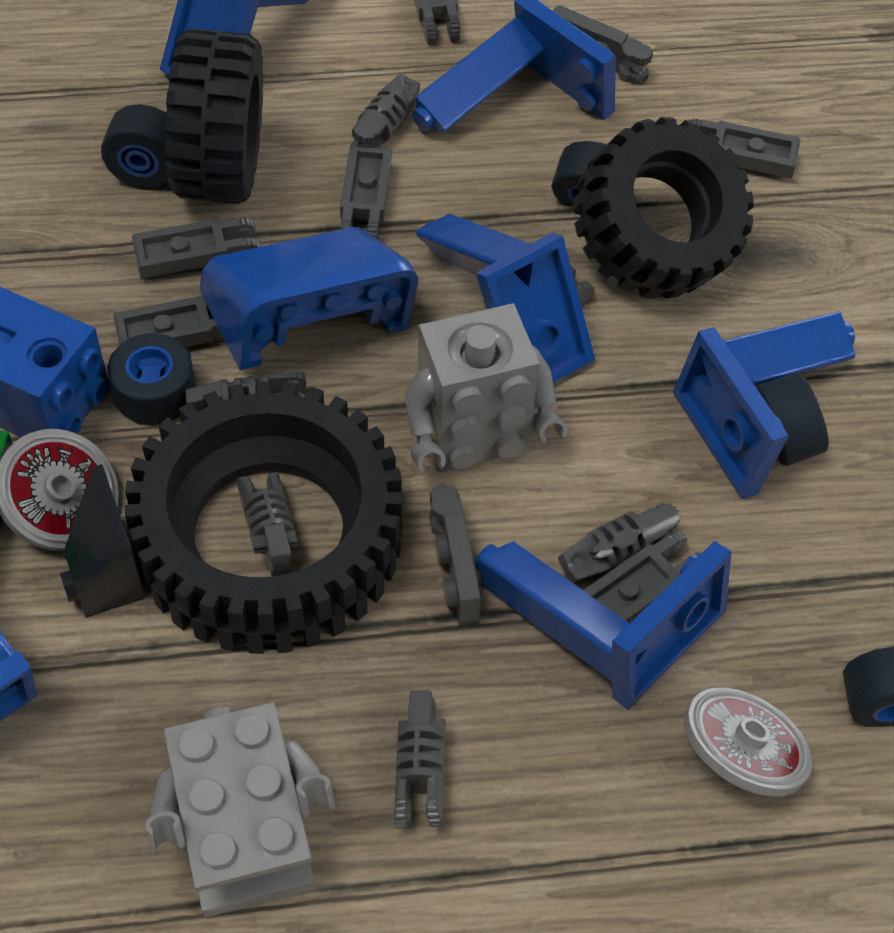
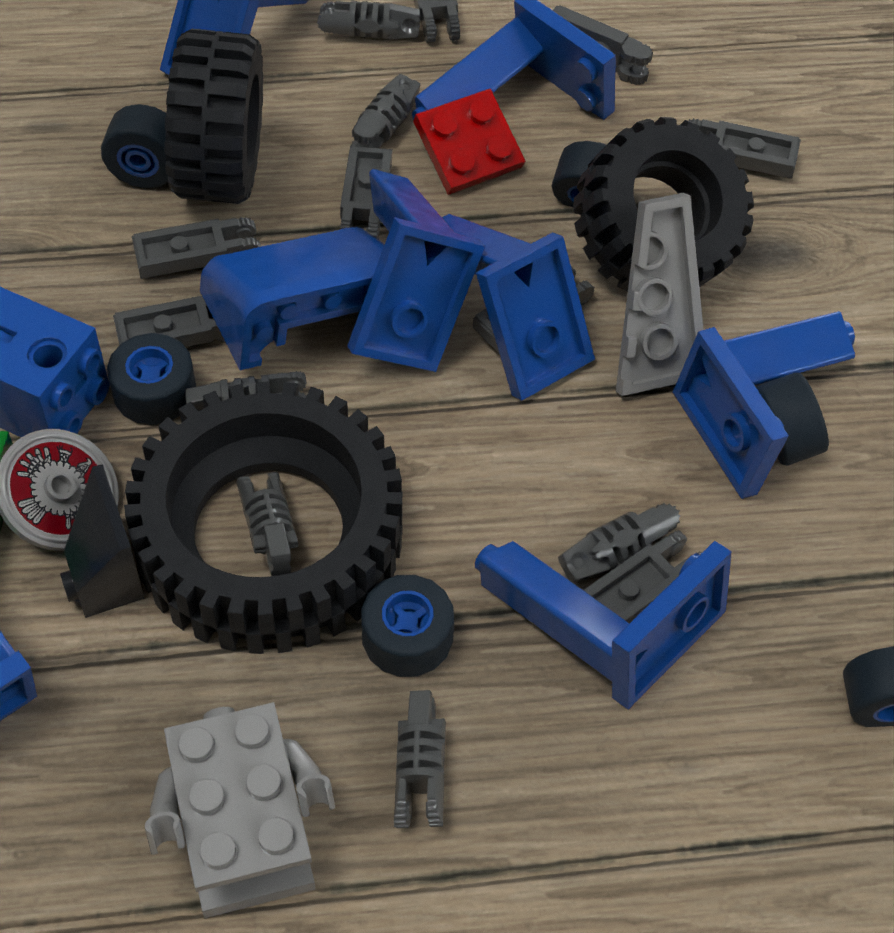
light grey torso [405,303,567,473] -> none
dark grey hinge [429,483,481,626] -> none
light grey shield [684,687,813,797] -> none
none -> dark grey hinge [317,0,420,40]
none -> blue piece [347,169,485,372]
none -> black wheel [361,575,454,677]
none -> red plate [413,88,526,195]
none -> light grey wing [616,193,704,396]

